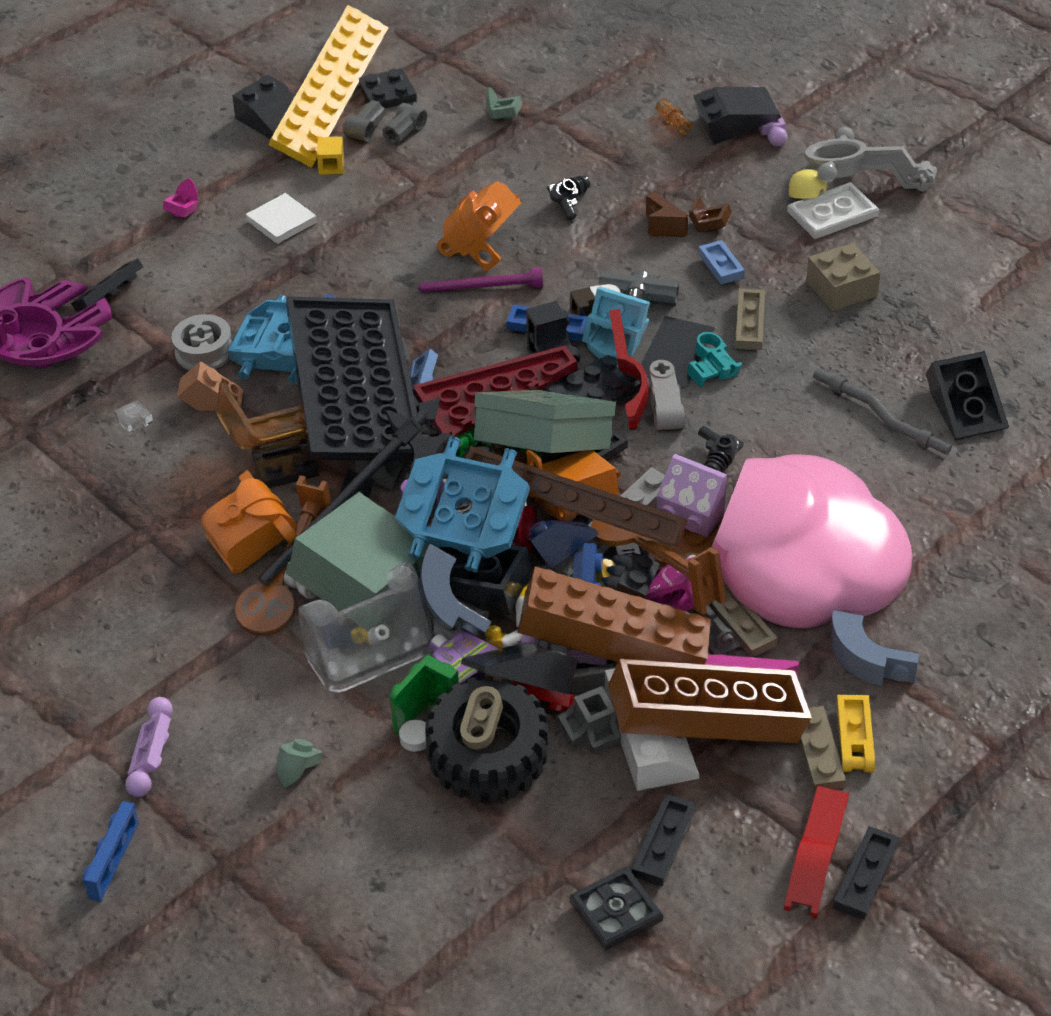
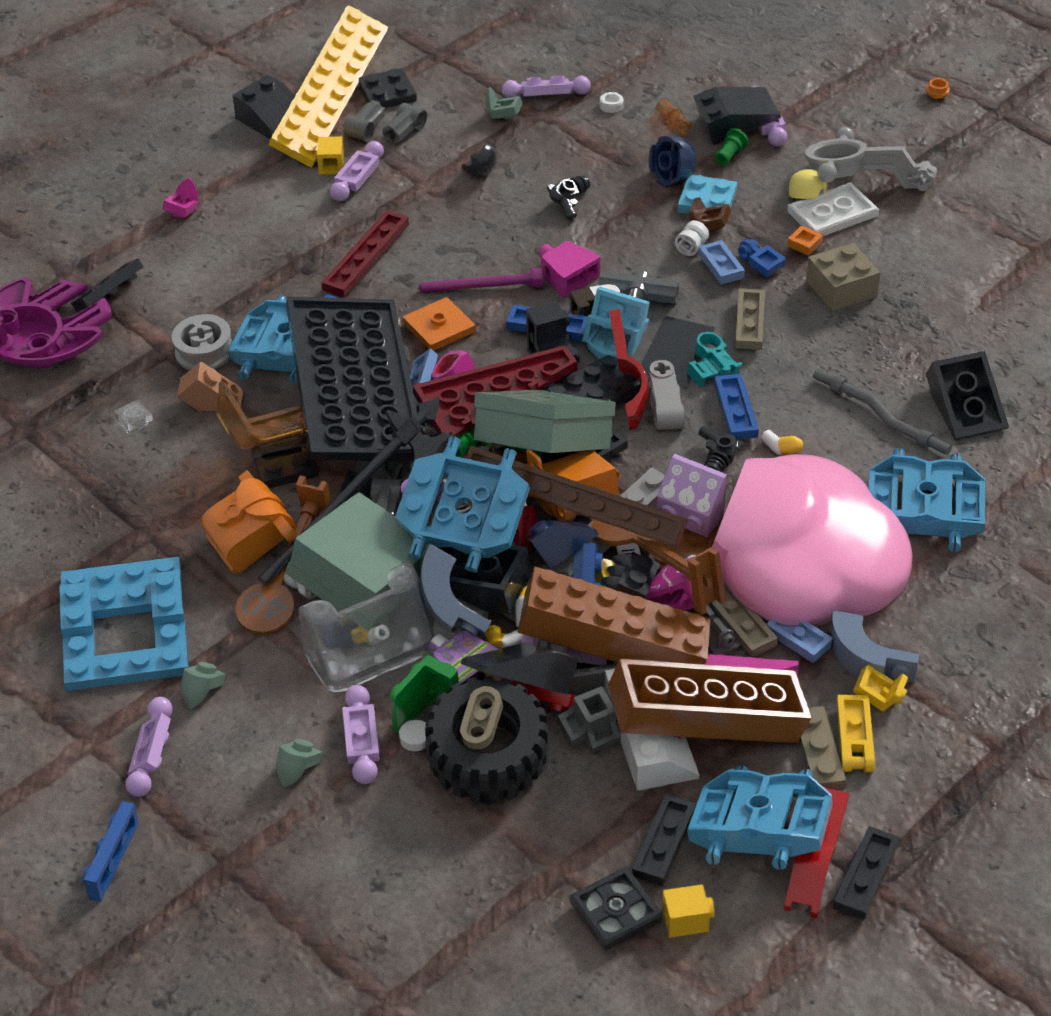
white tile [246,193,317,244] -> none
orange piece [437,181,521,271] -> none
reddish brown slope [646,192,688,237] -> none
none -> dark azure piece [59,557,189,691]
none -> sand green plate [181,662,226,709]
none -> dark red plate [321,210,409,298]
none -> lavender plate [330,141,384,202]
none -> lavender plate [342,685,380,784]
none -> dark grey piece [371,478,403,516]
none -> orange plate [402,297,476,351]
none -> dark pink rock [432,350,475,380]
none -> black hair [461,142,498,178]
none -> lavender plate [501,76,591,98]
none -> dark pink torso [538,241,601,298]
none -> white tile [600,92,623,113]
none -> dark blue cylinder [648,136,696,186]
none -> yellow brick [662,884,715,938]
none -> white wheel [675,221,709,256]
none -> medium azure plate [678,175,737,214]
none -> dark azure piece [688,765,833,870]
none -> green pin [714,128,749,165]
none -> blue plate [714,374,759,440]
none -> blue plate [738,239,786,277]
none -> arm [761,430,803,456]
none -> medium blue plate [766,620,833,663]
none -> orange plate [787,225,823,256]
none -> yellow bracket [853,664,908,712]
none -> dark azure piece [868,448,985,552]
none -> orange plate [926,78,950,99]

